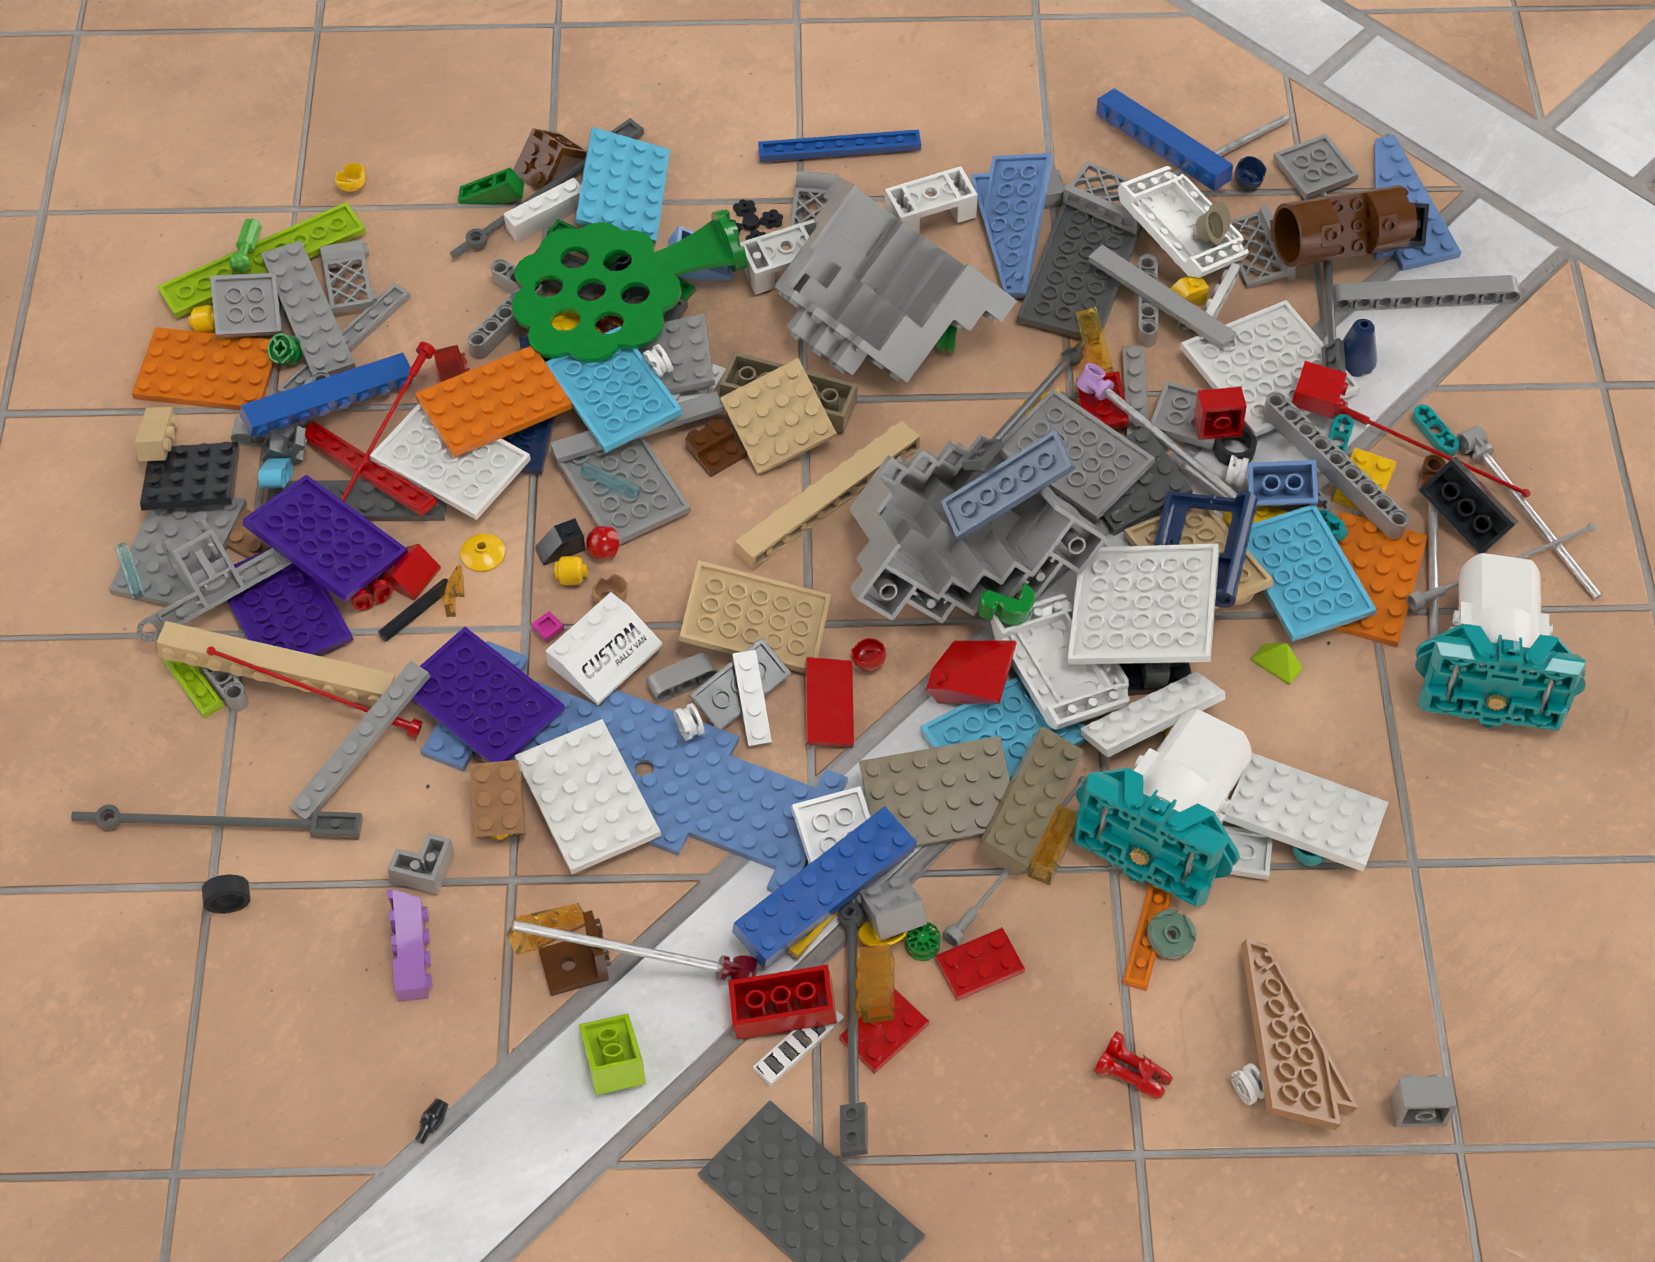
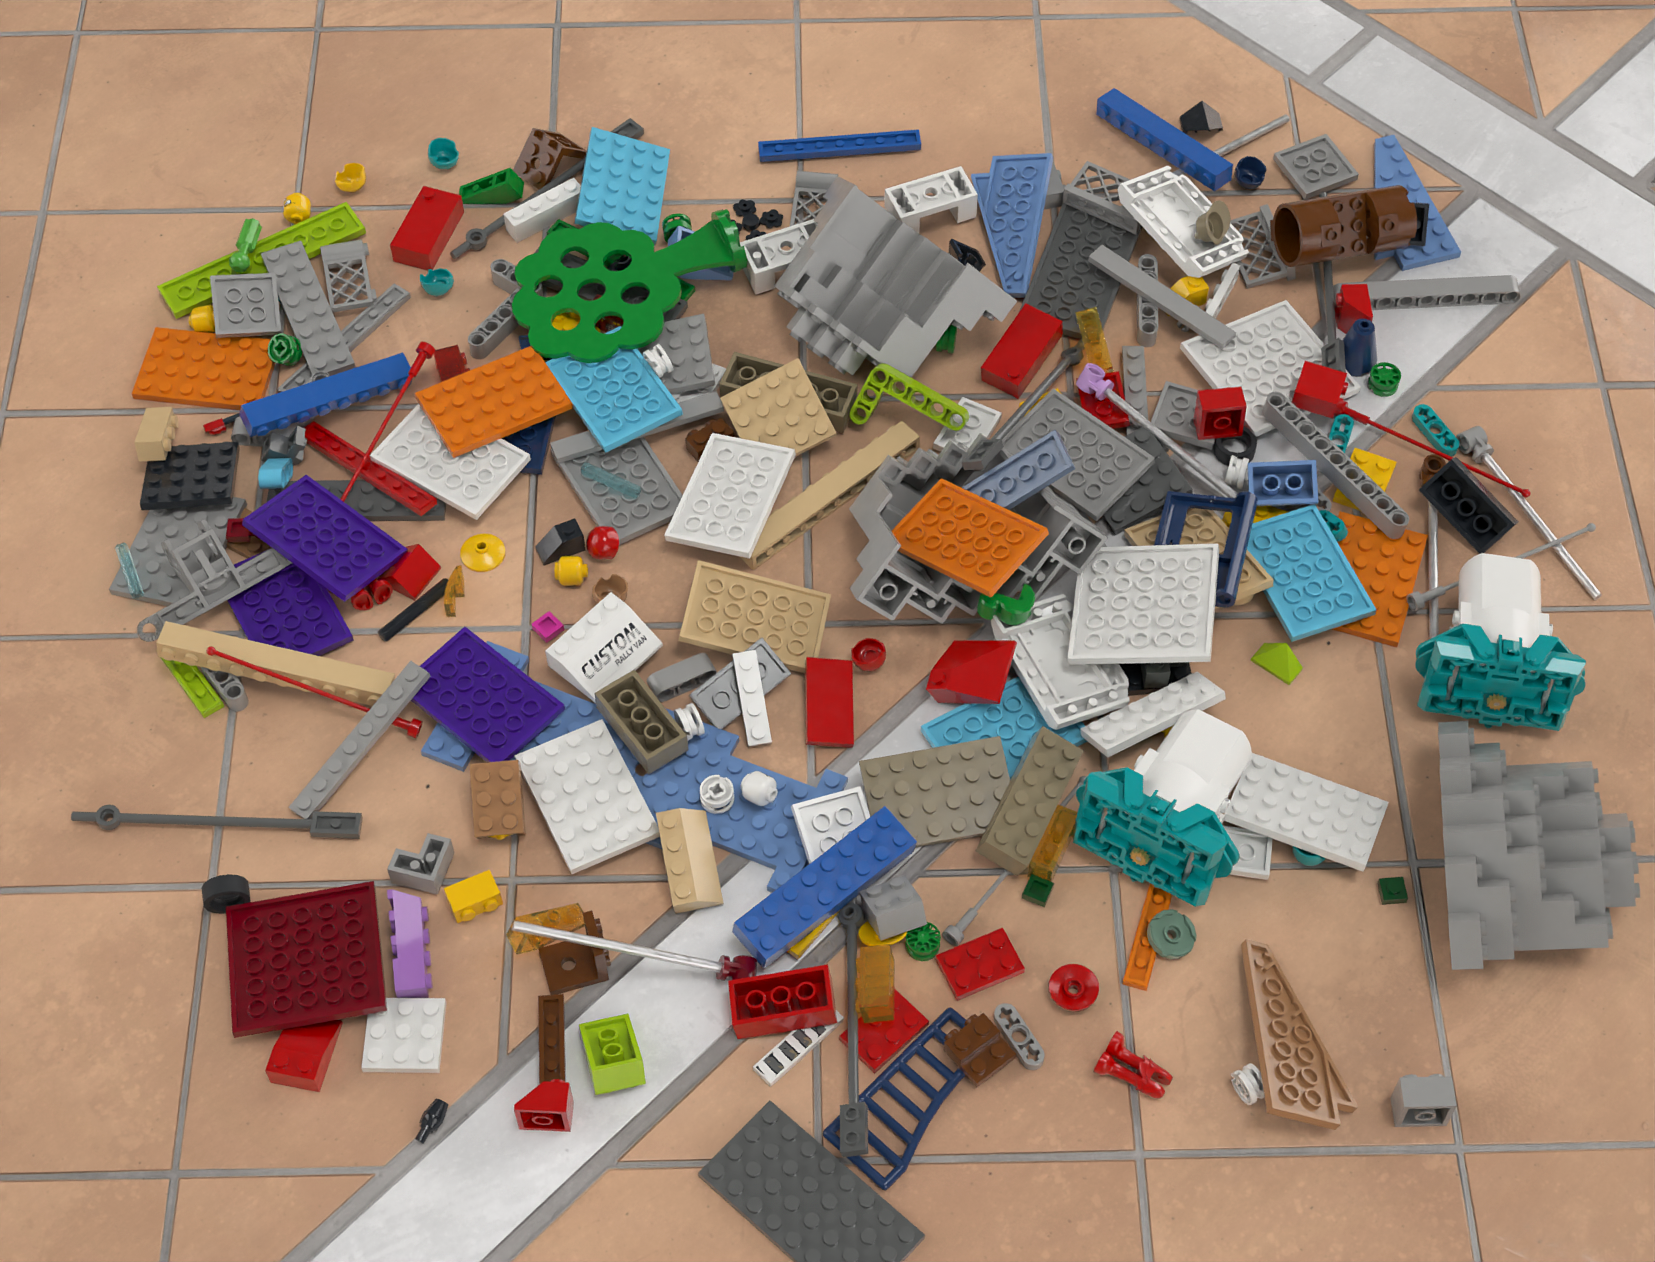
none -> red piece [203,413,240,435]
none -> dark red plate [226,518,260,542]
none -> dark red plate [226,881,387,1038]
none -> red slope [265,1020,343,1092]
none -> yellow head [283,193,311,224]
none -> white plate [362,998,446,1073]
none -> red brick [390,186,464,271]
none -> teal hair [420,268,454,296]
none -> teal hair [428,138,459,170]
none -> yellow brick [444,869,503,923]
none -> red slope [514,1079,574,1132]
none -> reddish brown plate [538,994,566,1084]
none -> dark tan brick [594,670,688,774]
none -> tan slope [656,808,724,914]
none -> green wheel [662,213,692,243]
none -> white plate [664,433,796,559]
none -> white wheel [700,775,734,814]
none -> white head [741,771,778,806]
none -> dark blue bar [823,1007,966,1190]
none -> lime beam [850,363,969,431]
none -> orange plate [892,478,1049,597]
none -> white plate [933,397,1002,451]
none -> reddish brown plate [944,1013,1016,1088]
none -> black slope [948,239,986,272]
none -> red brick [981,303,1063,399]
none -> light grey beam [994,1003,1045,1070]
none -> dark green plate [1022,874,1054,907]
none -> red dish [1049,964,1099,1011]
none -> black slope [1179,101,1223,134]
none -> red slope [1335,284,1373,334]
none -> green wheel [1368,362,1401,397]
none -> dark green plate [1377,877,1408,905]
none -> light grey panel [1438,721,1640,970]

